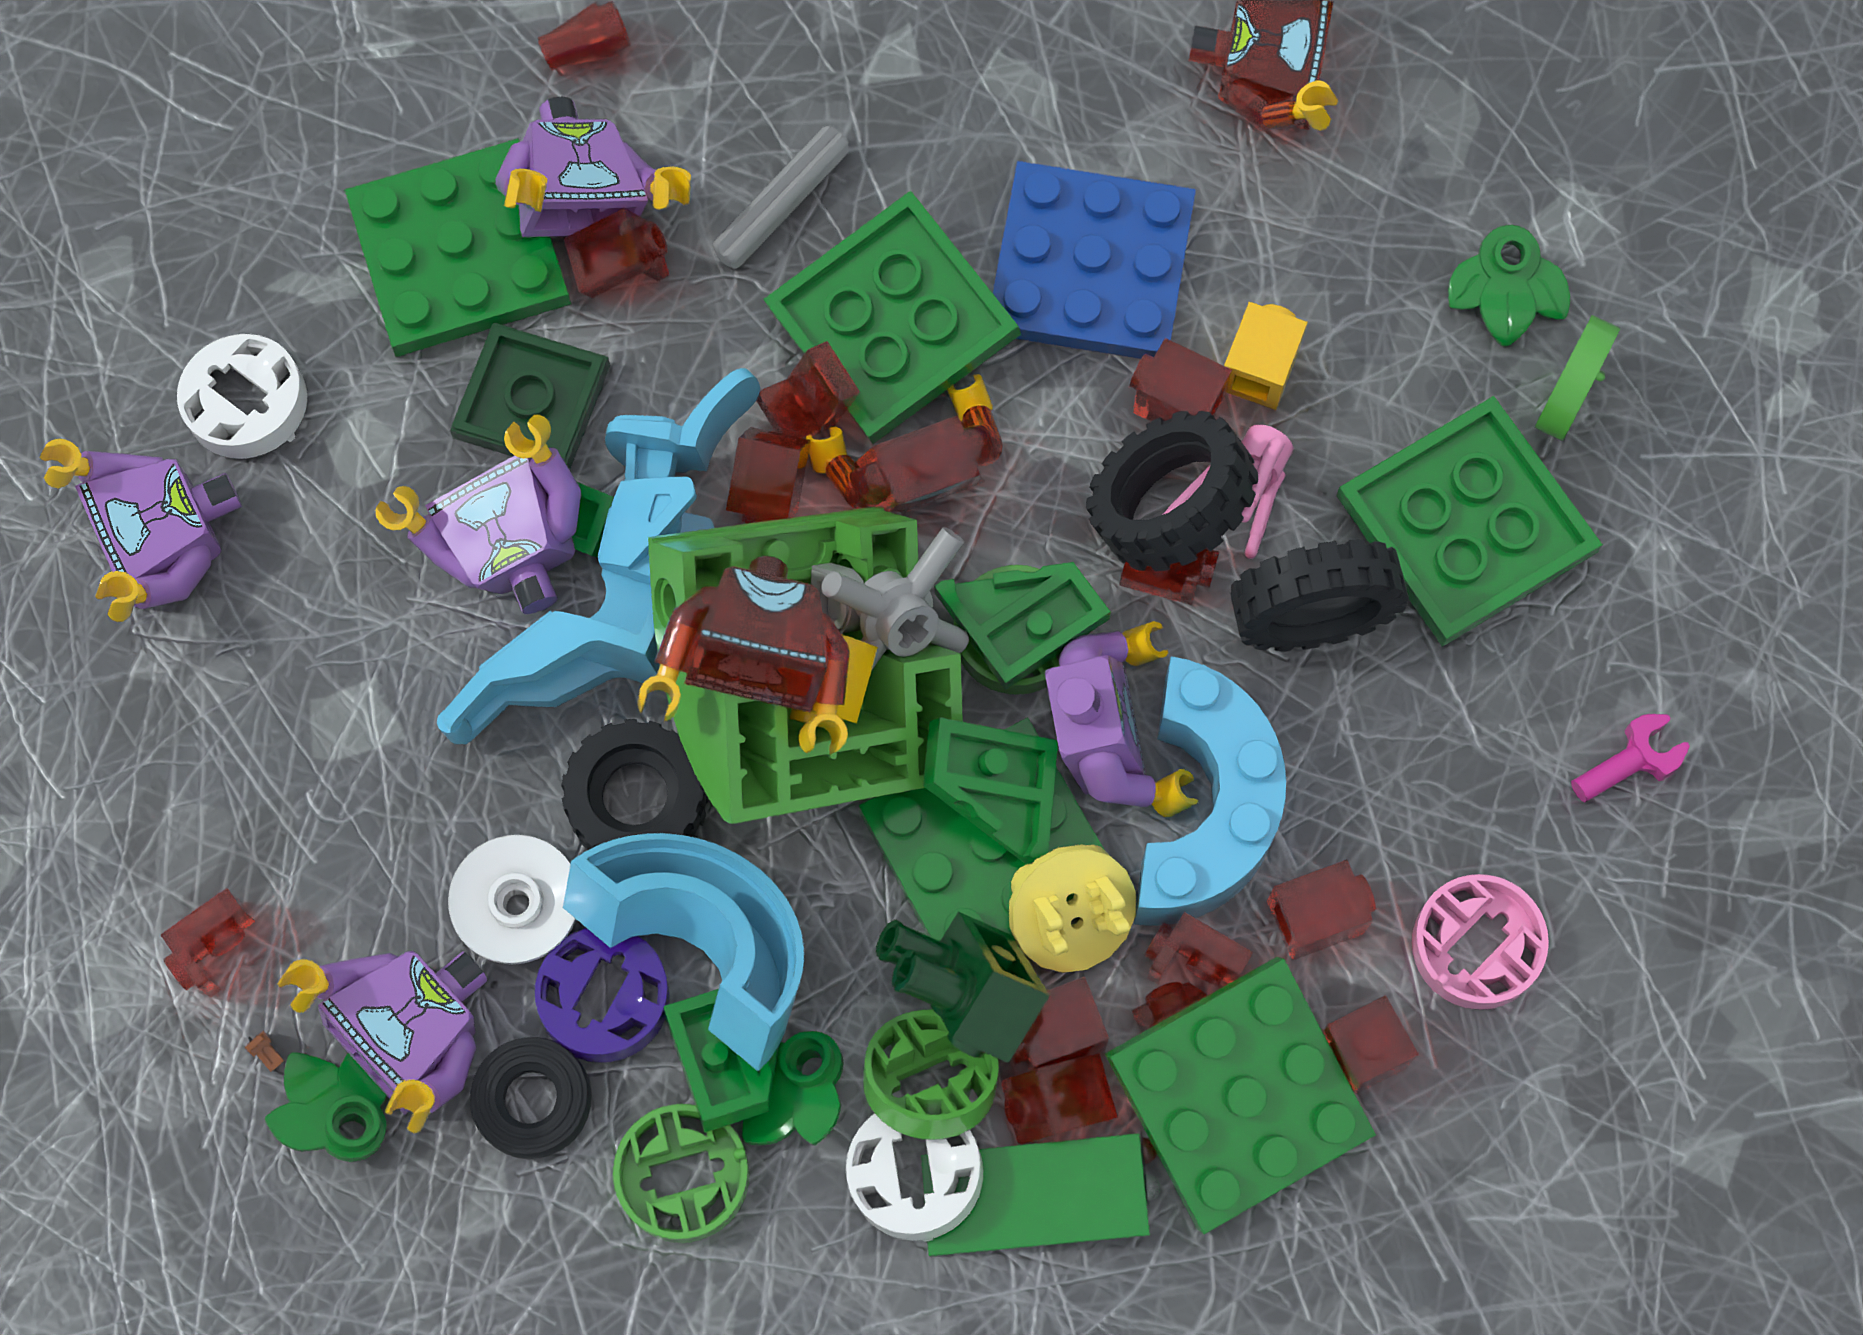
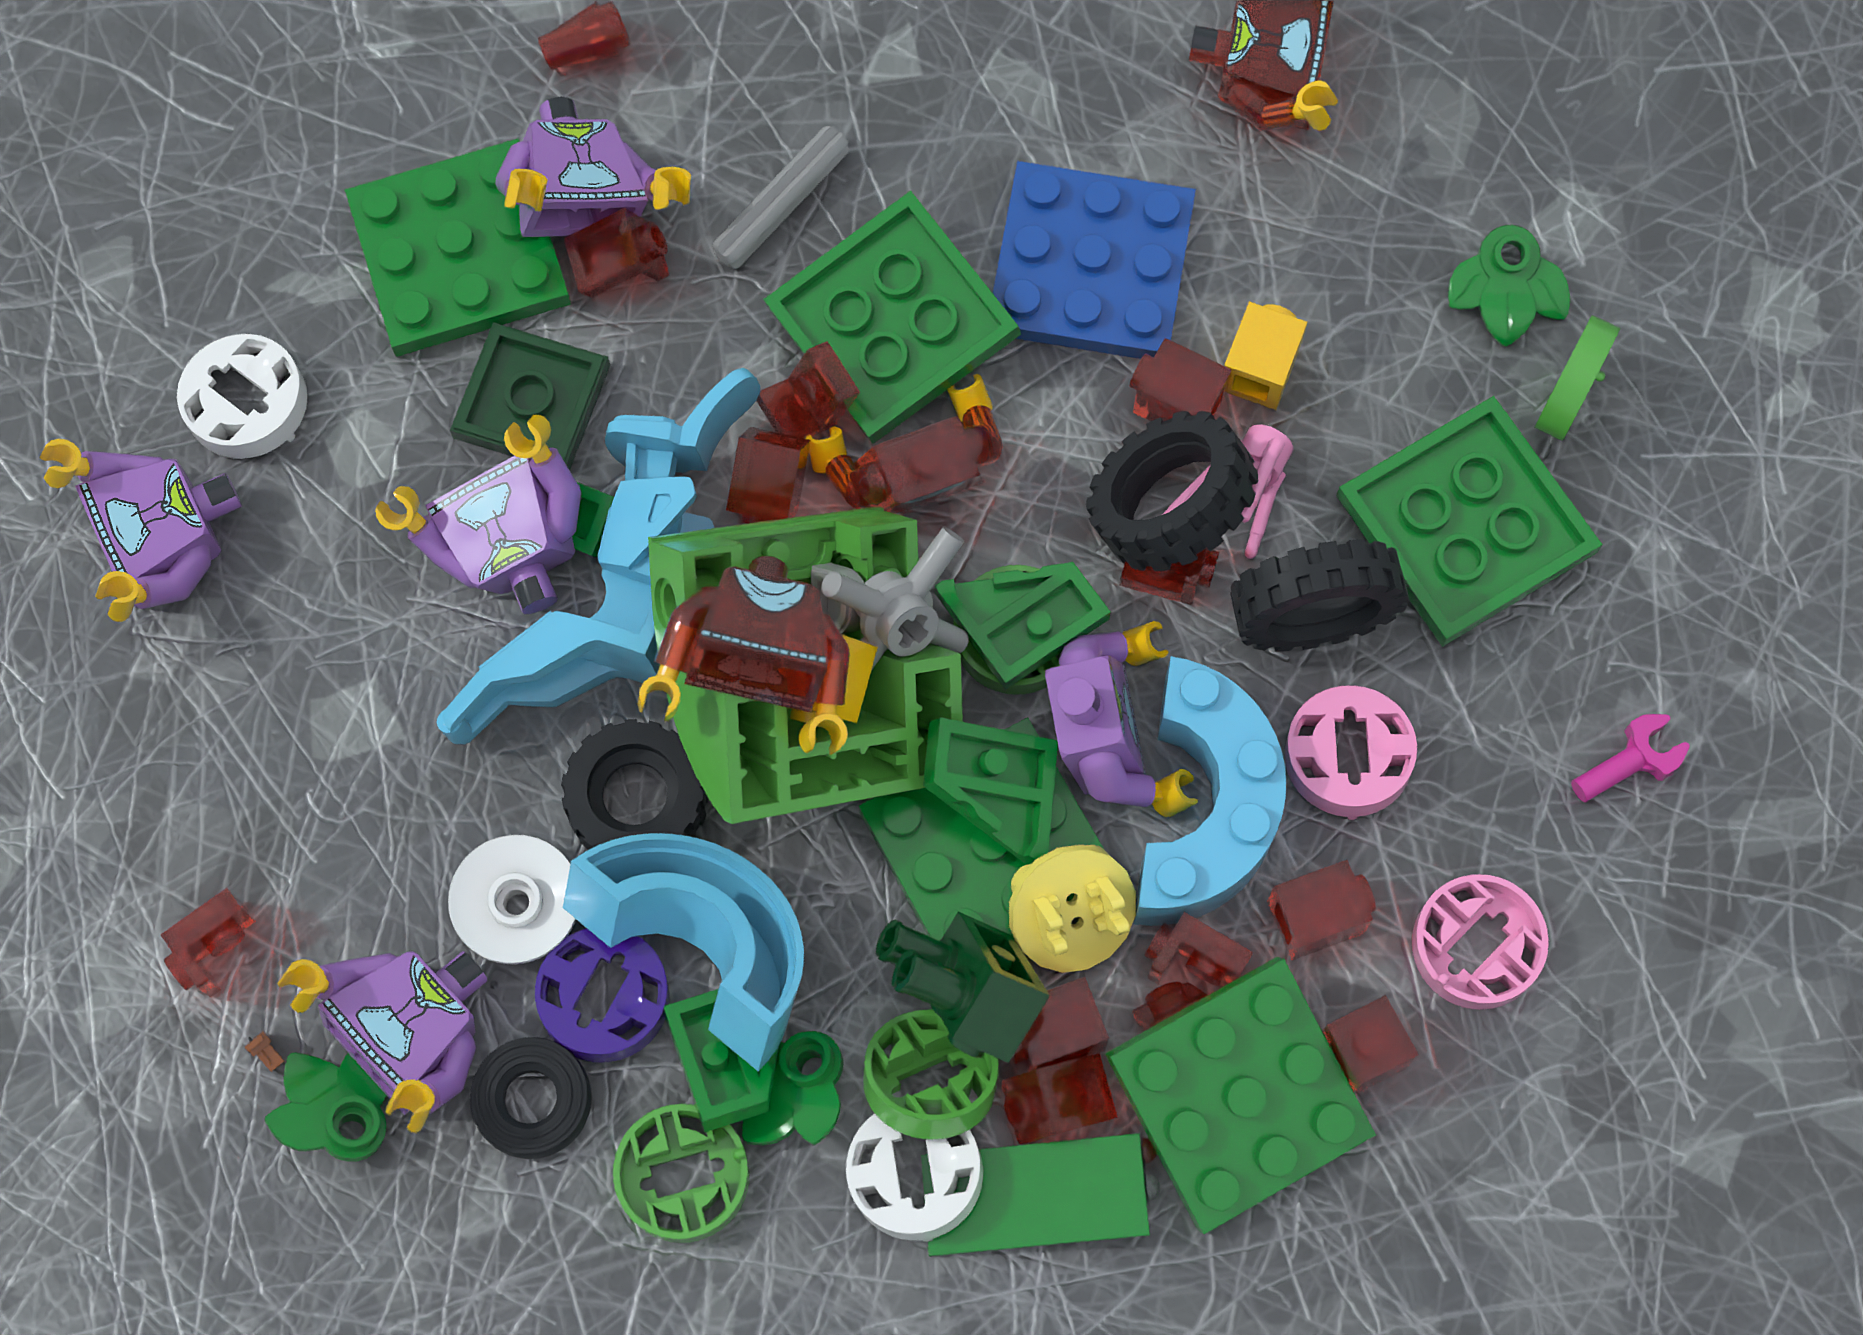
none -> bright pink piece [1285,685,1417,820]

